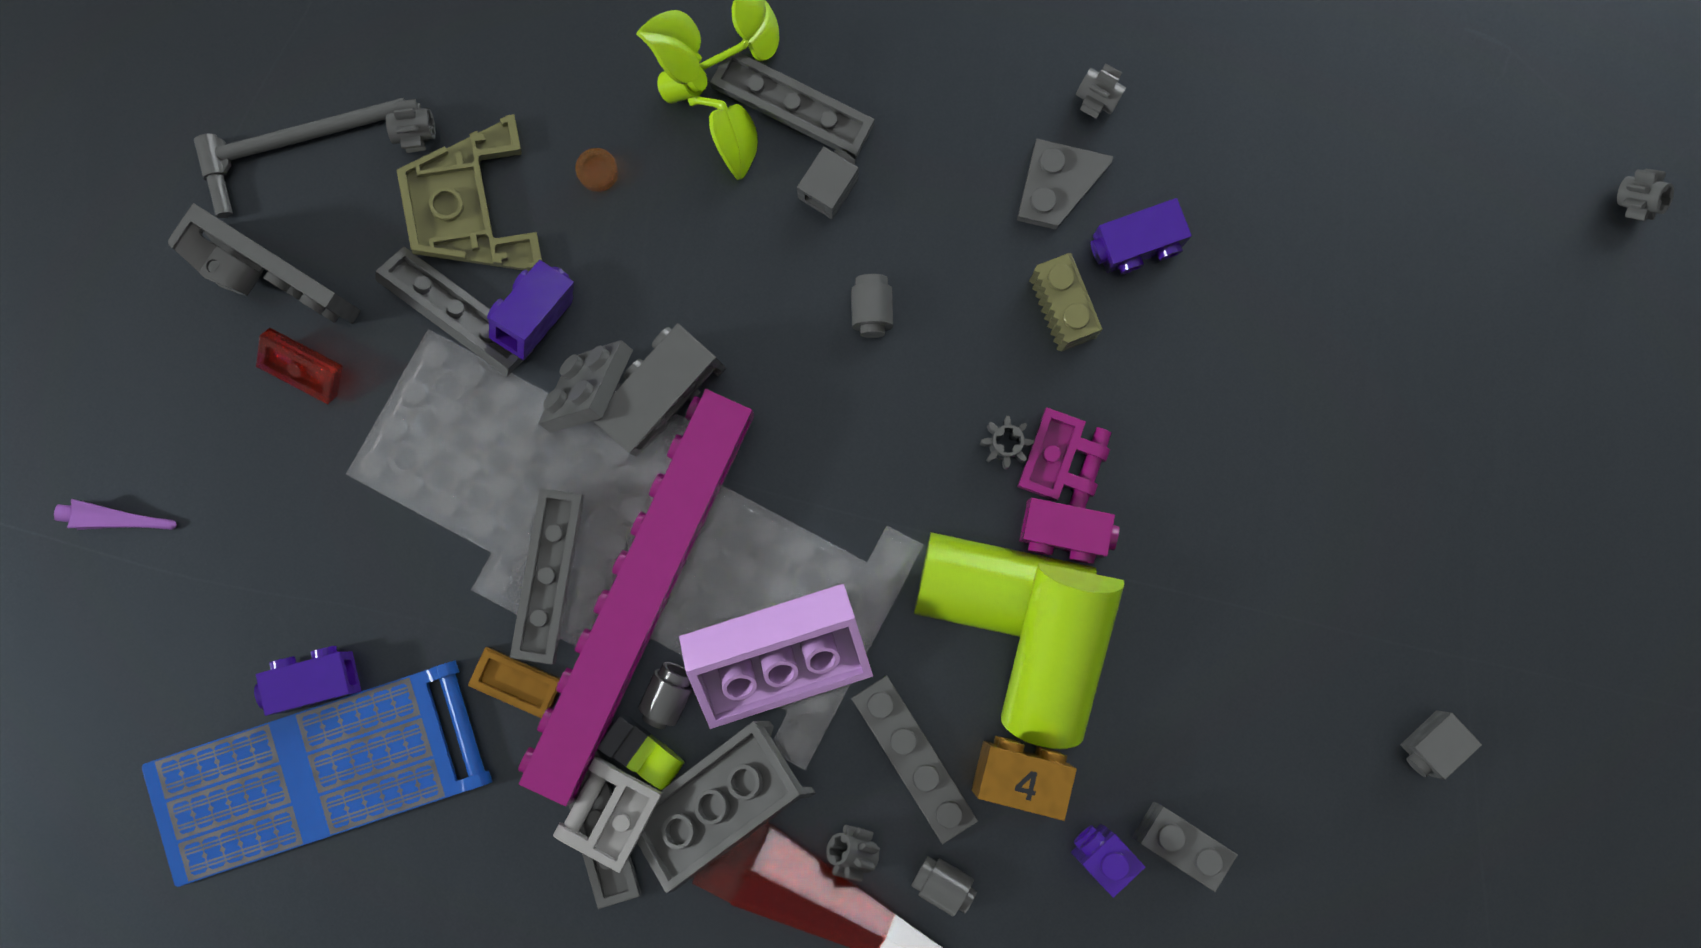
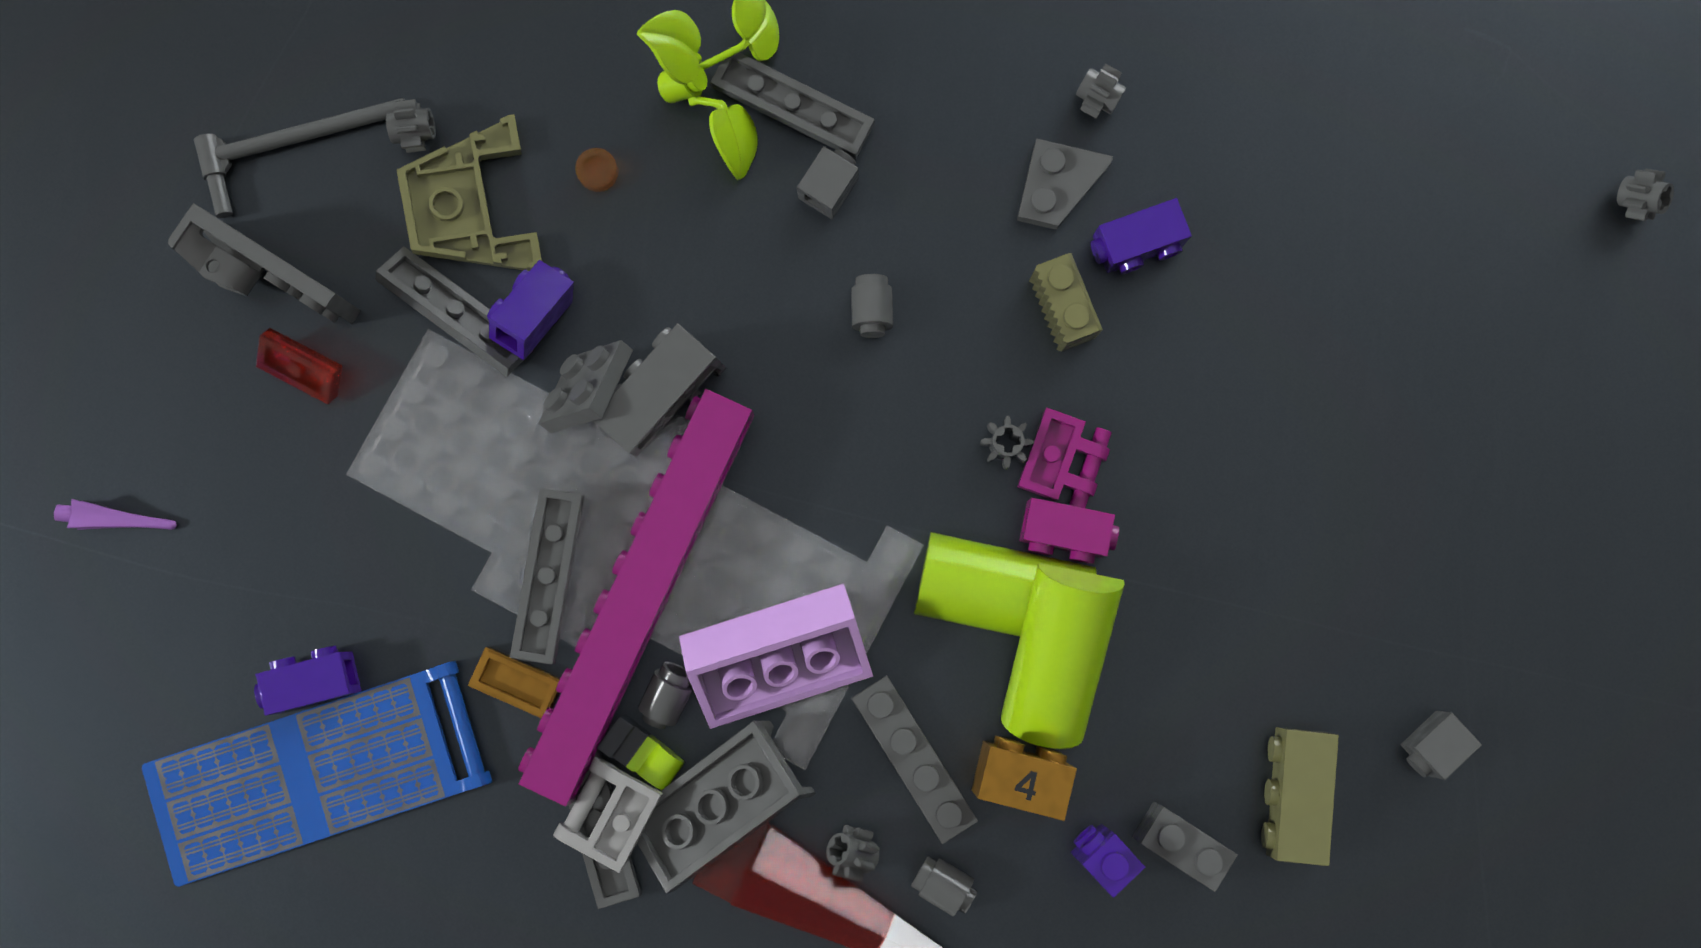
none -> olive brick [1261,727,1339,866]

